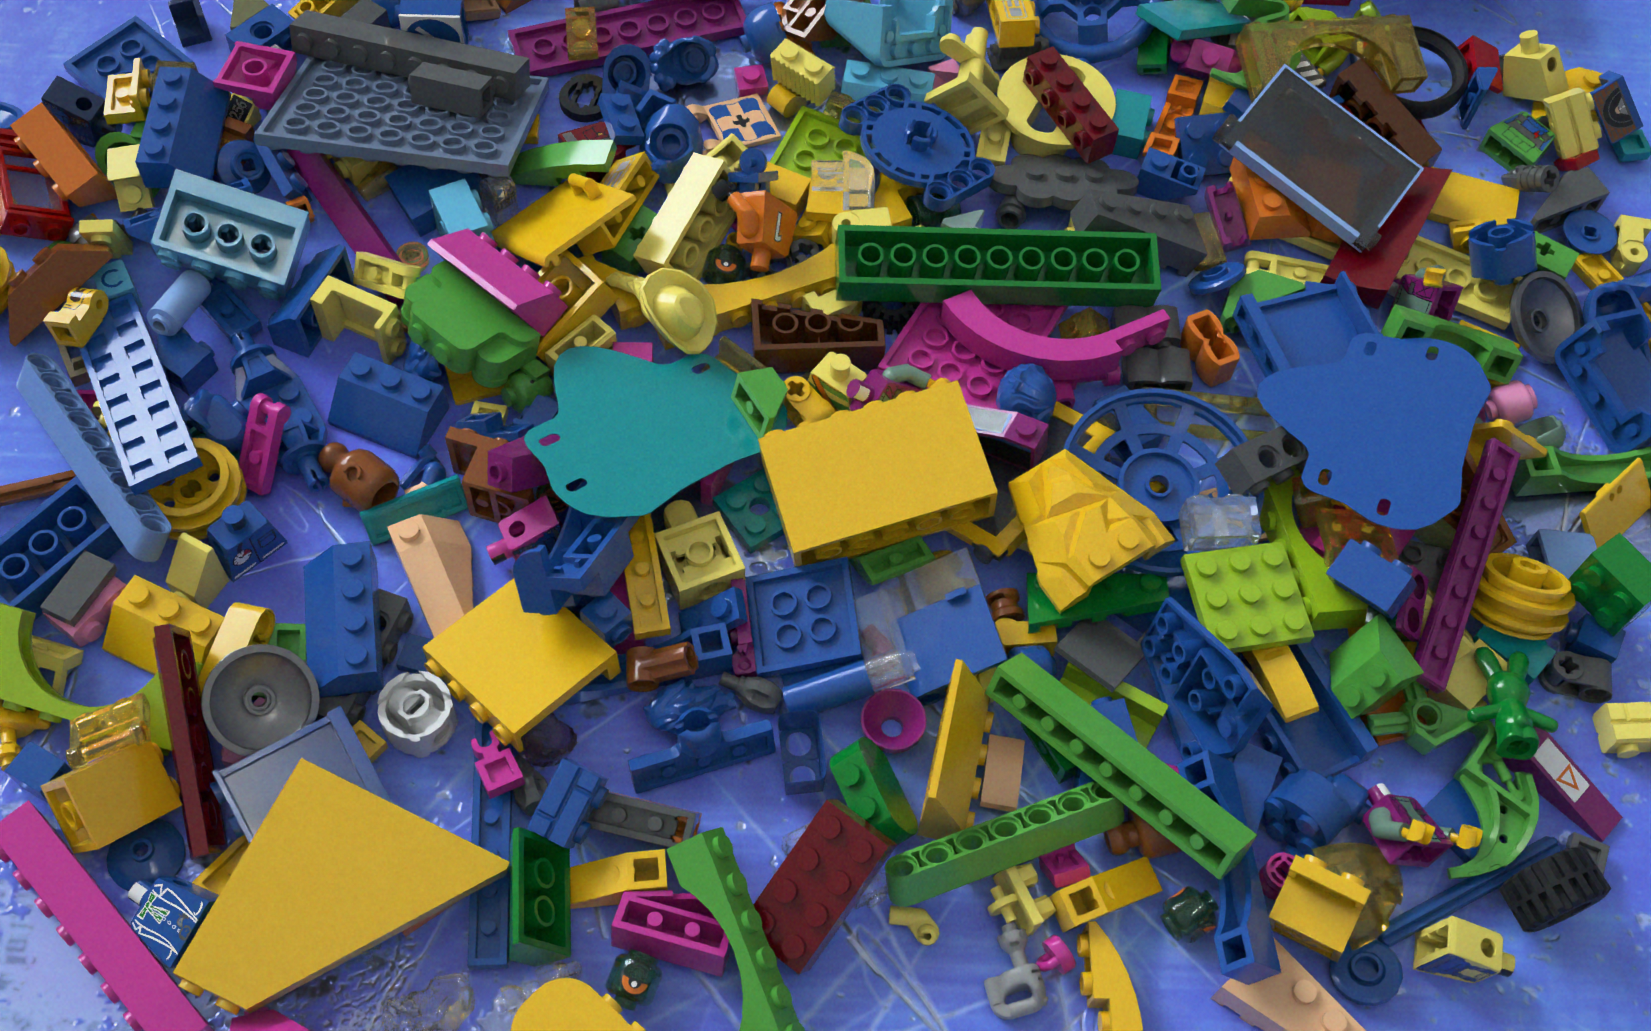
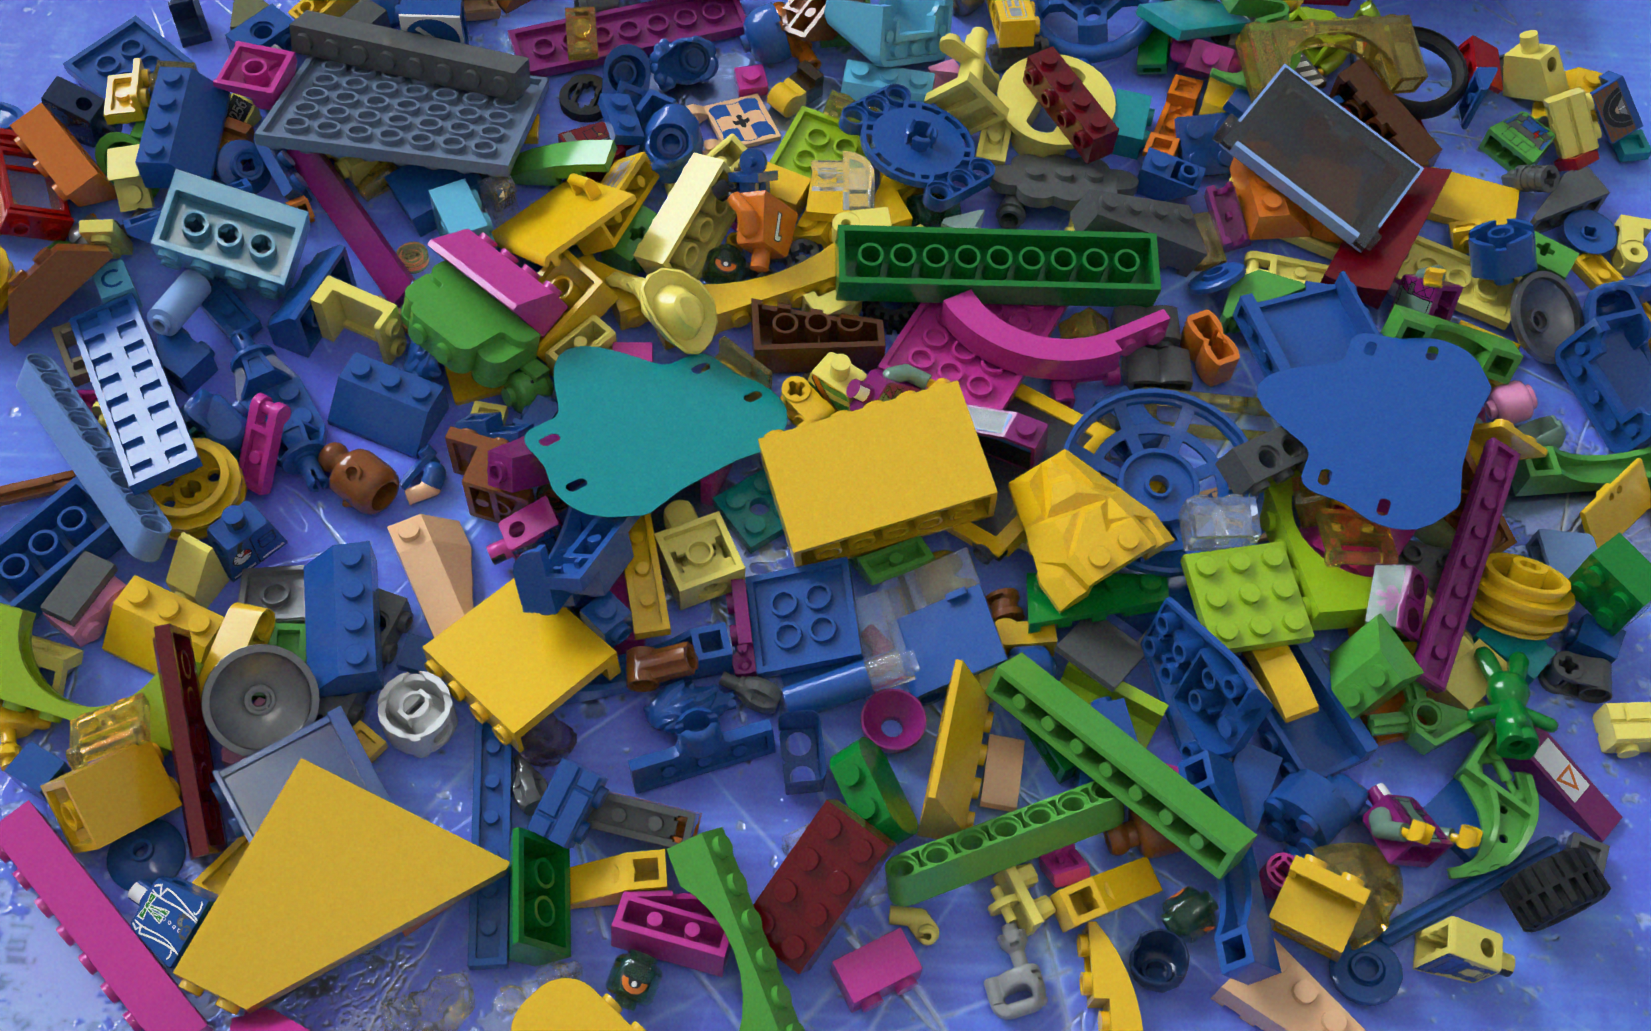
yellow leg [43,287,109,348] -> none
light yellow plate [353,252,421,299] -> none
teal plate [359,474,468,546] -> none
dark grey brick [408,62,496,118] -> none
dark pink plate [471,731,525,799] -> none
blue plate [678,586,748,633] -> none
bright green slope [730,367,788,439] -> none
light yellow brick [770,39,836,106] -> none
blue hair [996,363,1057,424] -> none
dark pink tile [1035,935,1076,975] -> none
blue brick [1326,539,1417,620] -> none
none -> flat silver tile [238,565,305,624]
none -> dark pink brick [830,927,923,1013]
none -> dark blue hair [1129,928,1190,993]

